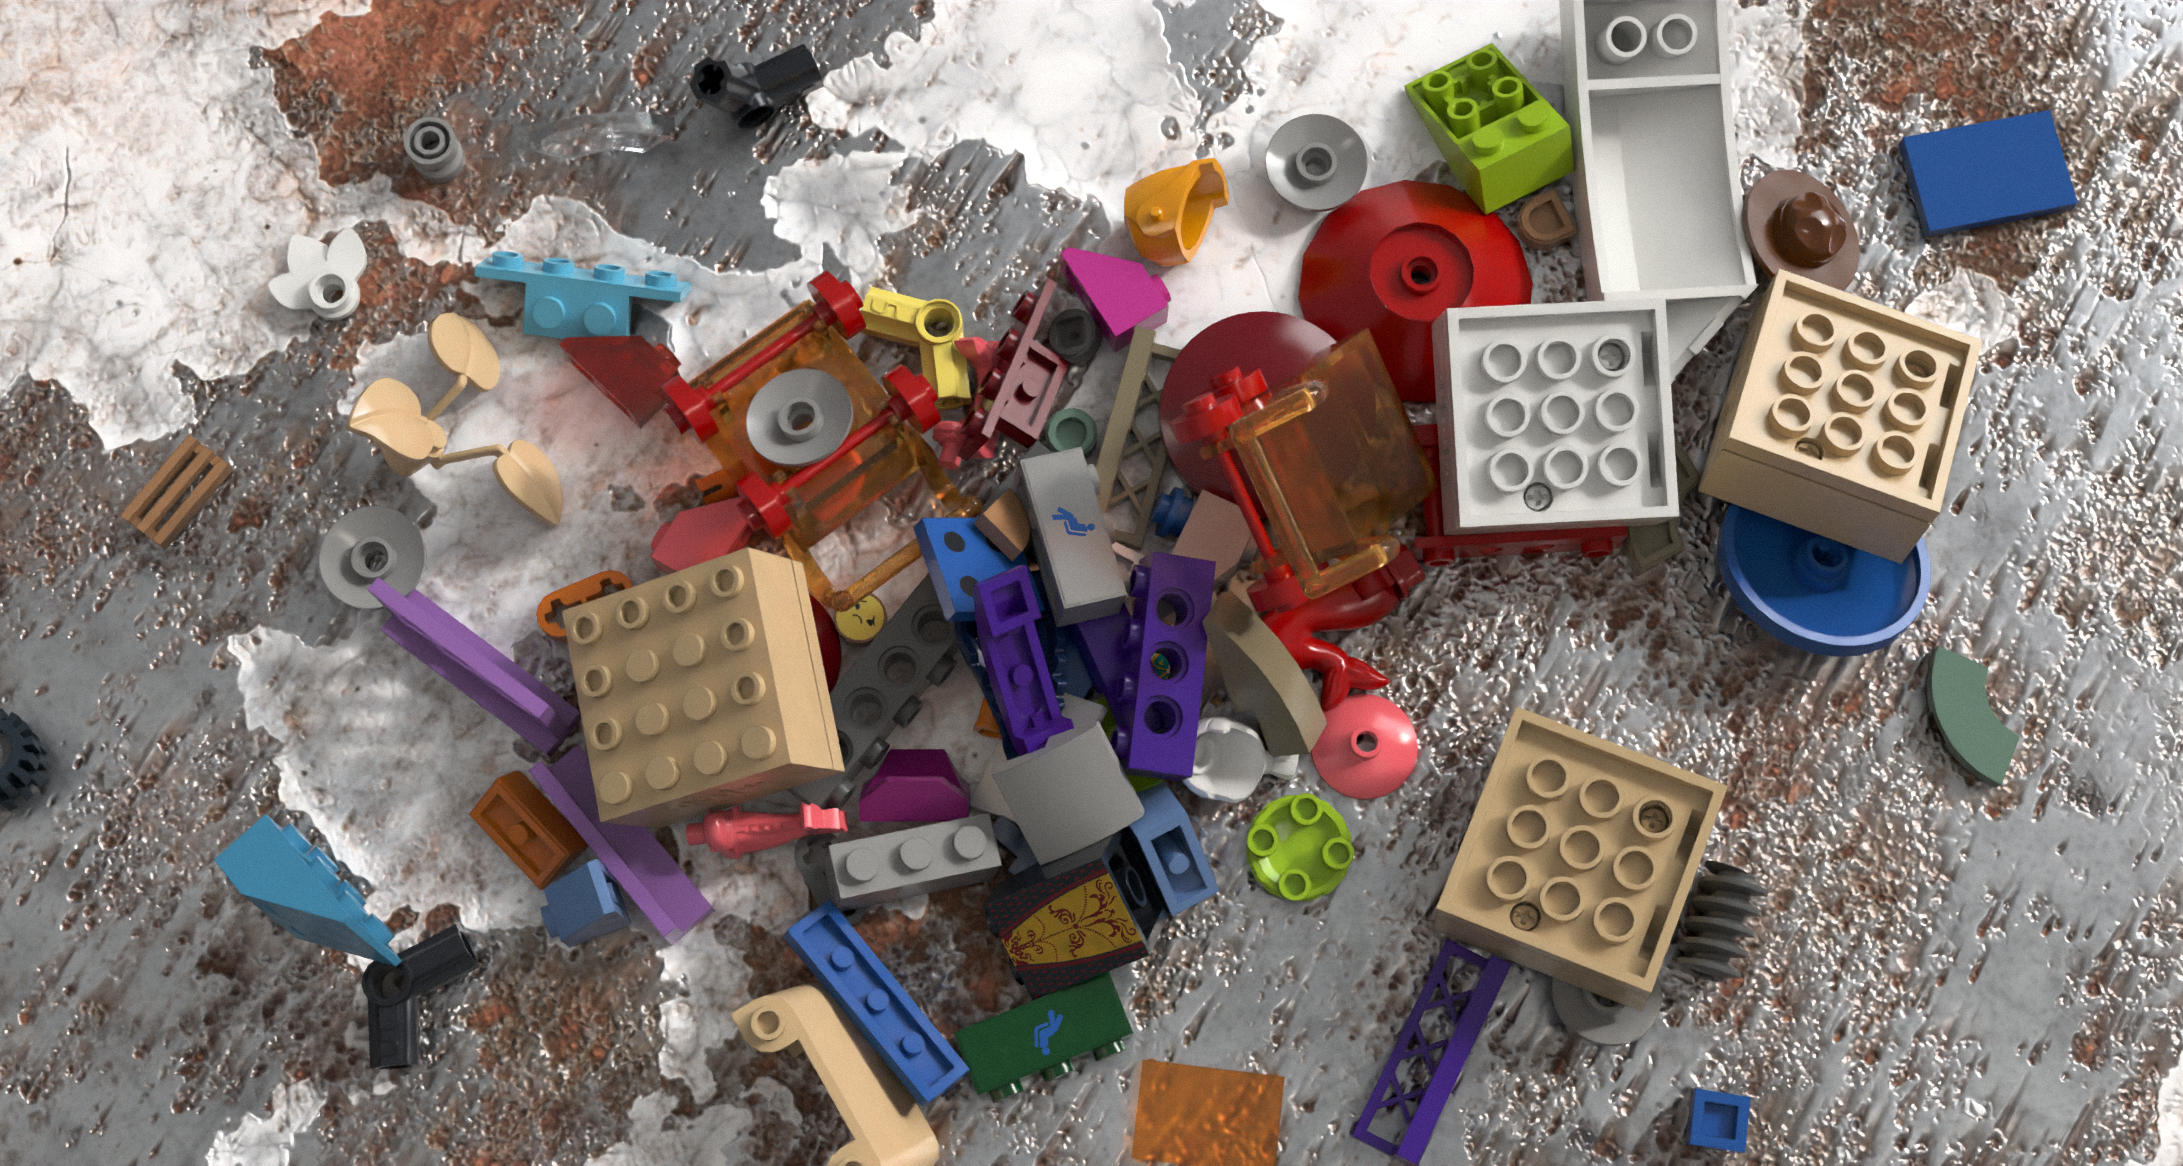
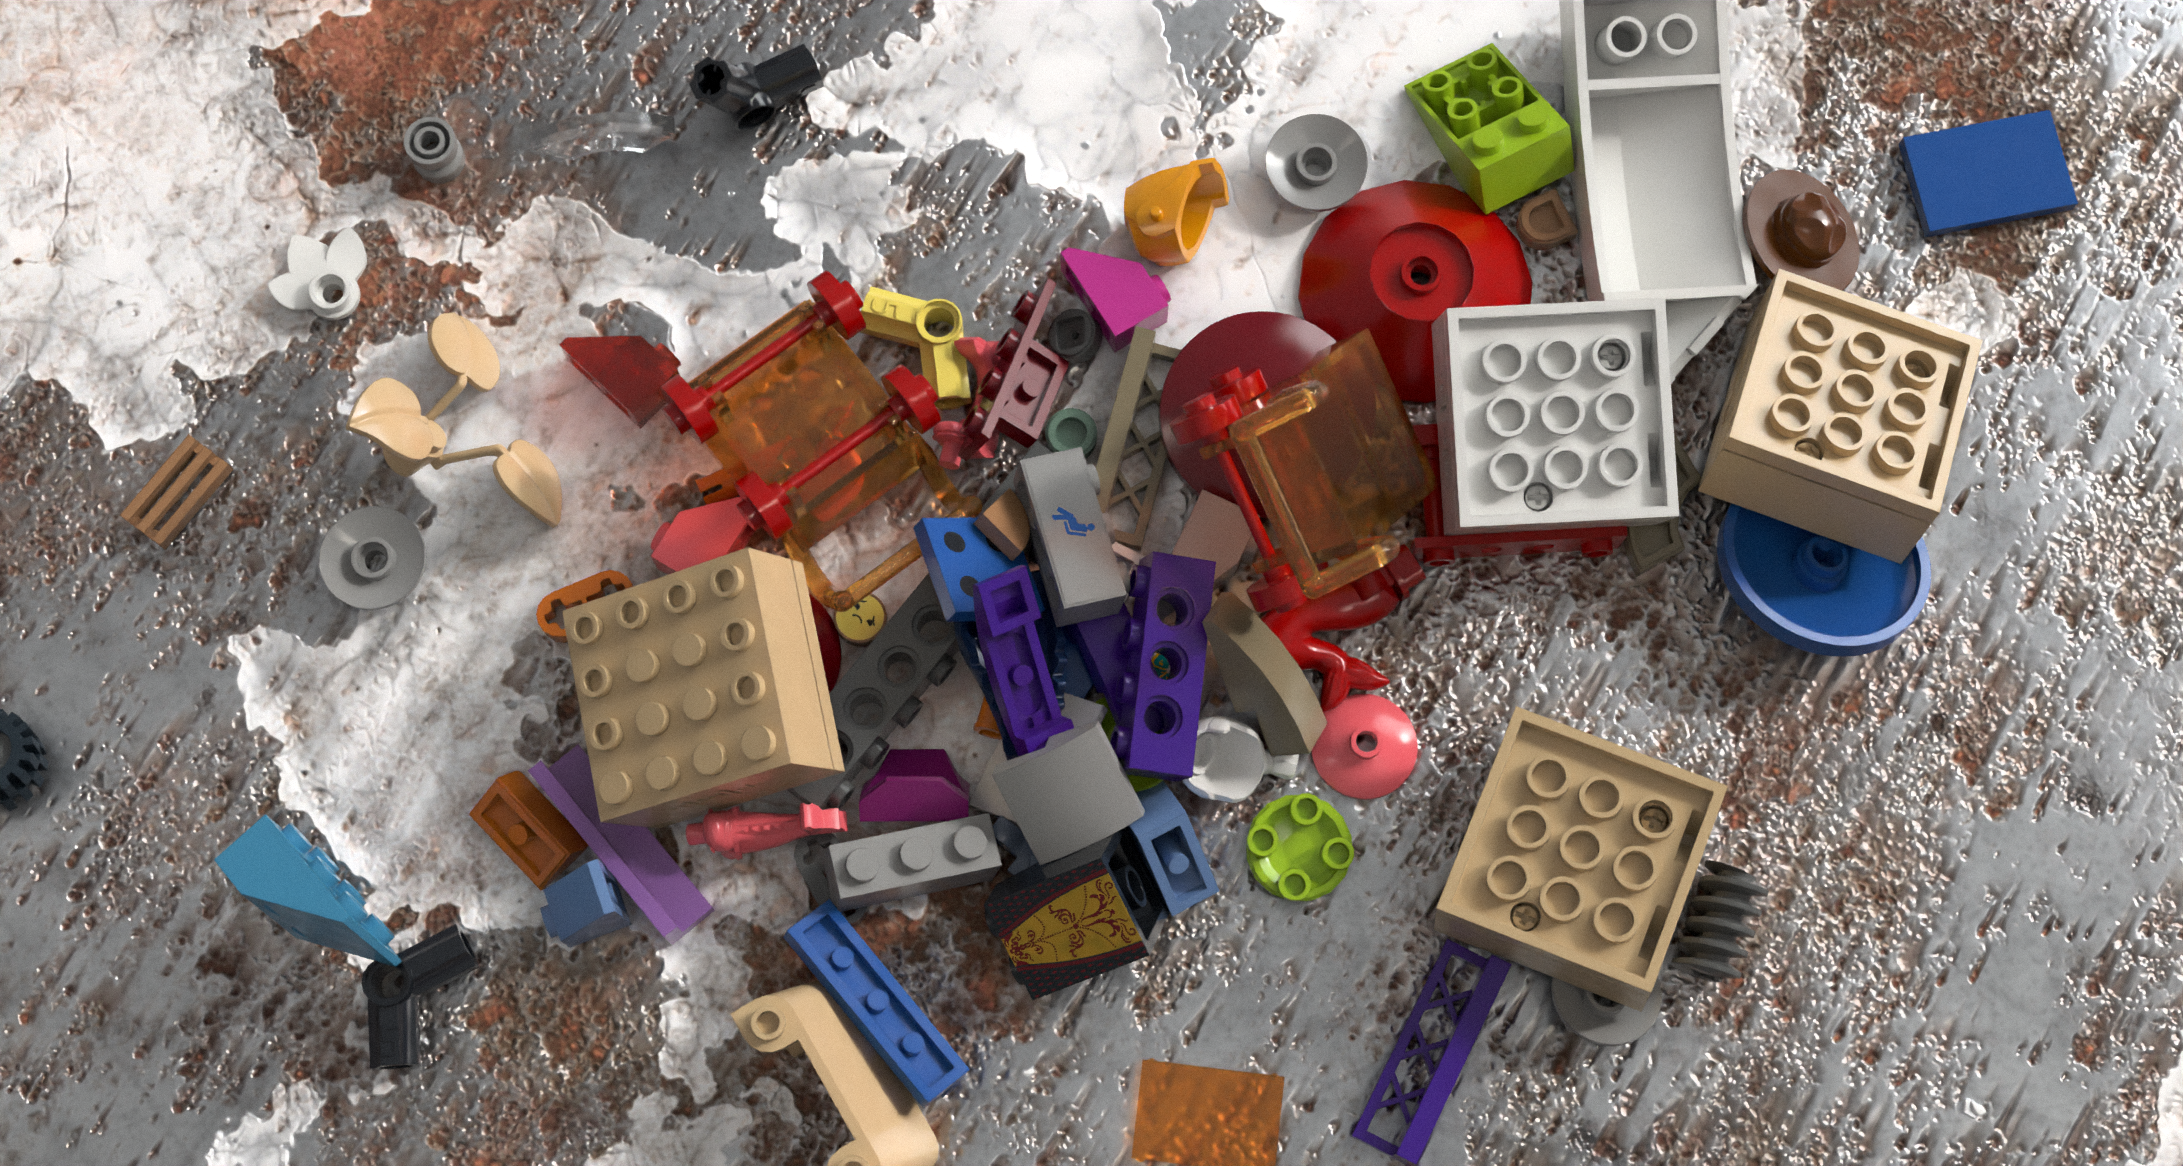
medium lavender fence [367,577,581,758] -> none
medium azure bracket [474,251,691,347] -> none
light grey dish [746,369,853,467] -> none
dark green brick [954,971,1133,1104] -> none
blue plate [1150,487,1194,538] -> none
blue plate [1685,1088,1751,1154] -> none
sand green tile [1926,646,2020,788] -> none

